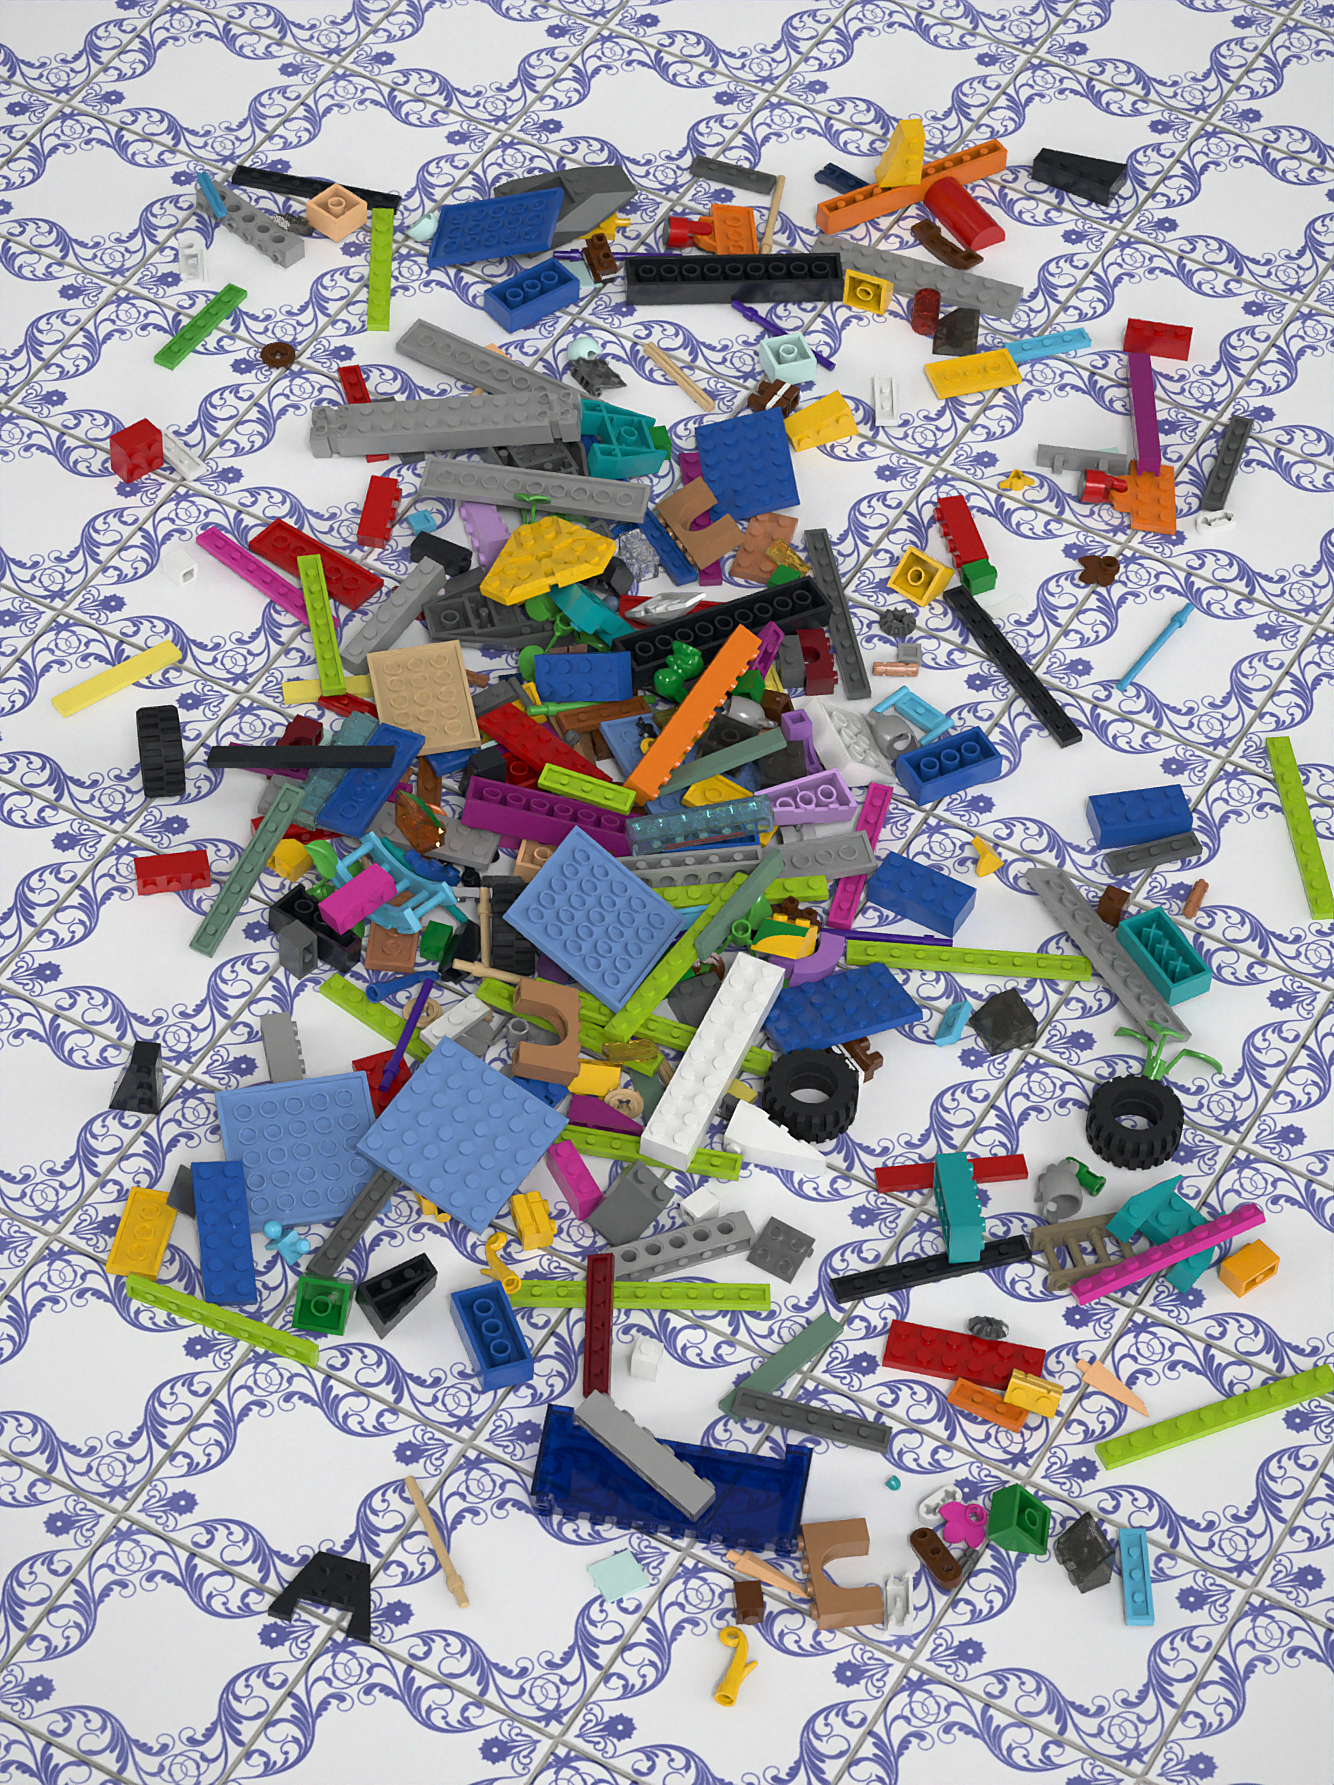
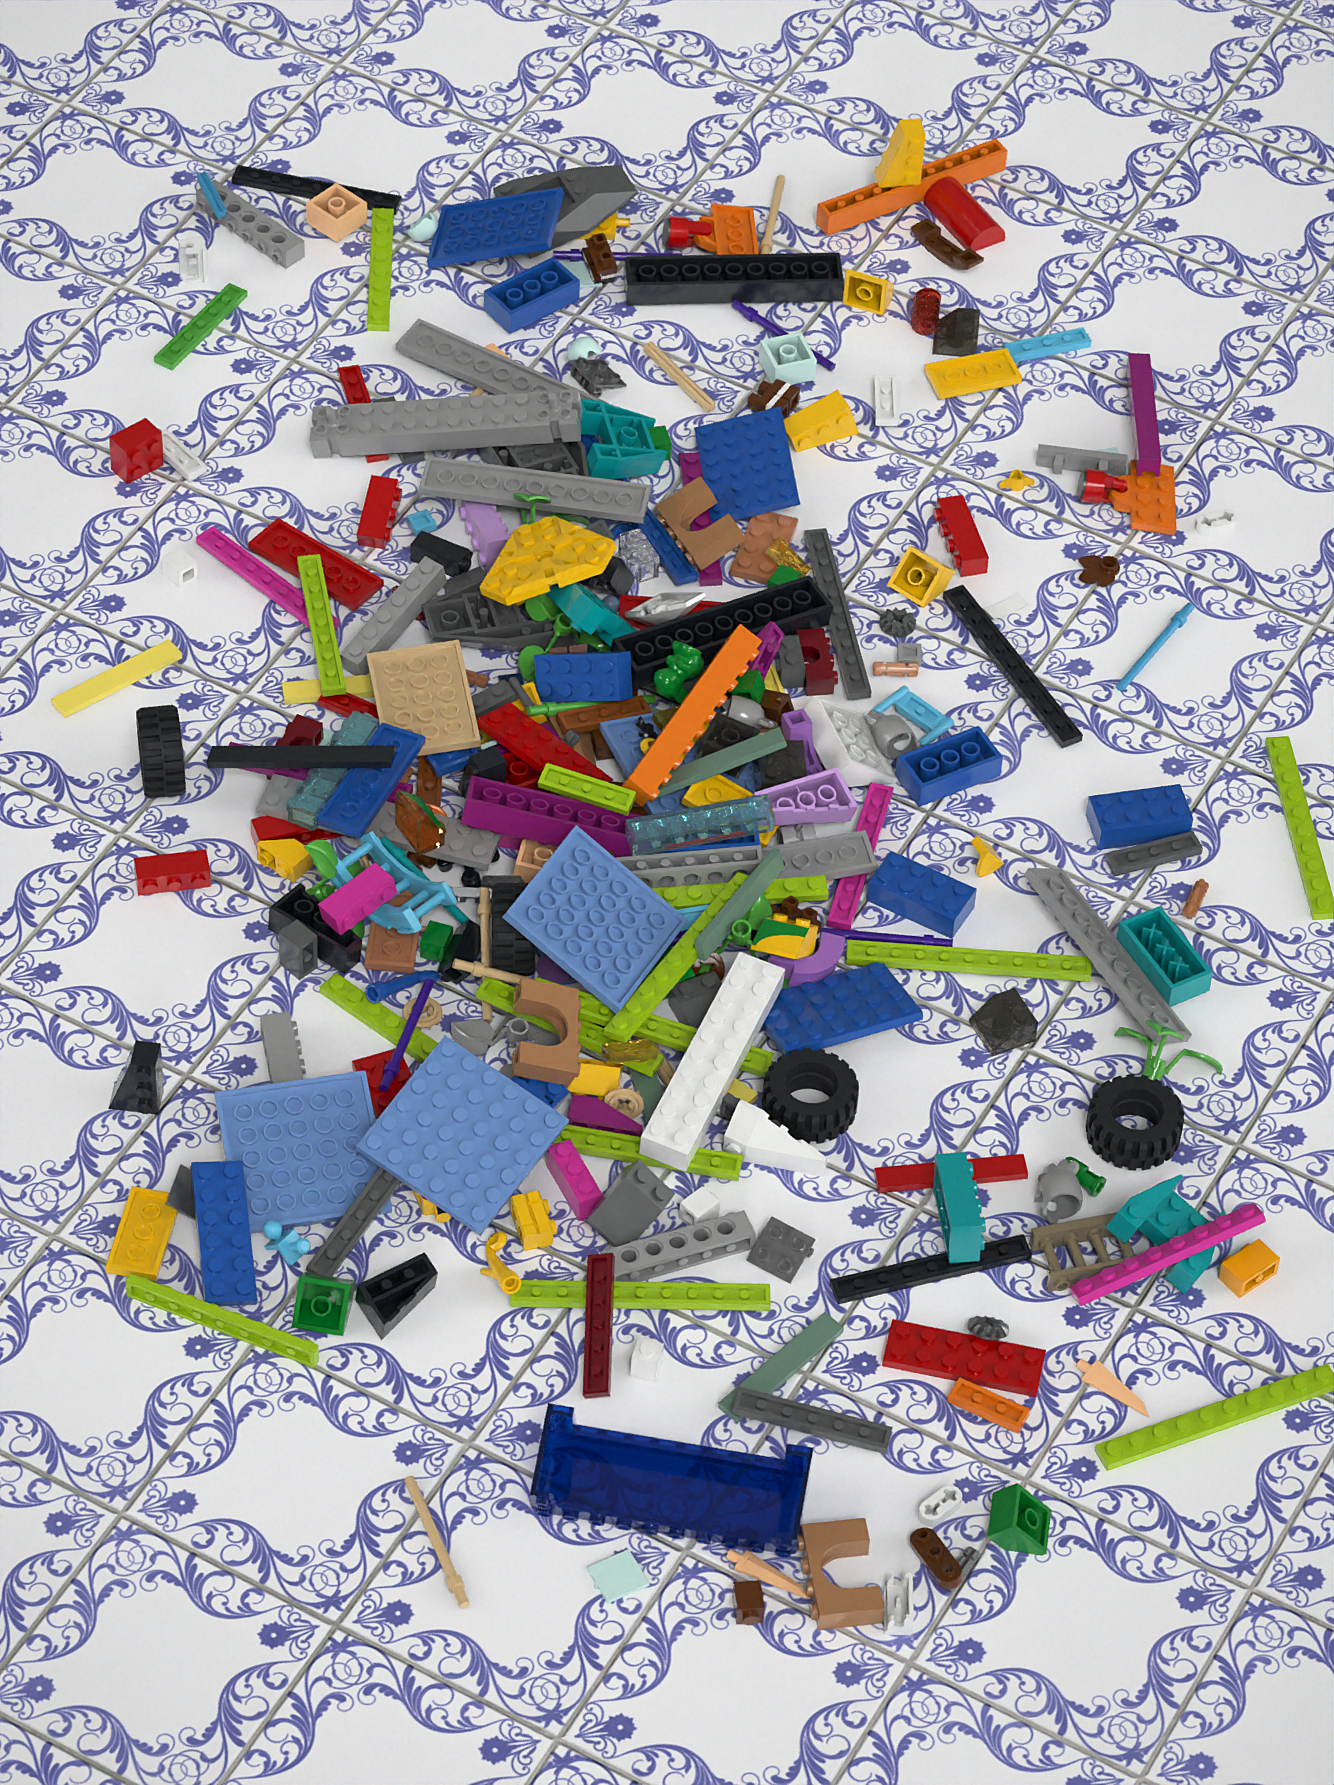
sand green tile [189,782,307,958] -> none
reddish brown gear [261,342,296,370] -> none
black wing [268,1551,371,1643] -> none
clear smoke plate [272,212,315,236] -> none
blue plate [404,849,462,887] -> none
white plate [419,993,490,1050] -> none
blue brick [450,1280,534,1393] -> none
light grey brick [574,1389,716,1523] -> none
dark grey plate [689,155,777,195] -> none
yellow plant [714,1626,758,1707] -> none
light grey plate [810,233,1024,321] -> none
dark blue plate [814,163,870,194] -> none
reddish brown hips [824,1036,883,1086] -> none
teal piece [885,1475,901,1491] -> none
medium azure plate [933,1000,973,1047] -> none
dark pink plate [938,1501,987,1549] -> none
green brick [960,558,998,596] -> none
yellow brick [1003,1369,1064,1419] -> none
black wedge [1031,148,1128,207] -> none
clear smoke slope [1055,1511,1116,1594] -> none
reddish brown brick [1097,885,1131,928] -> none
medium azure plate [1118,1528,1155,1626] -> none
red brick [1123,318,1193,361] -> none
dark grey plate [1200,415,1254,512] -> none

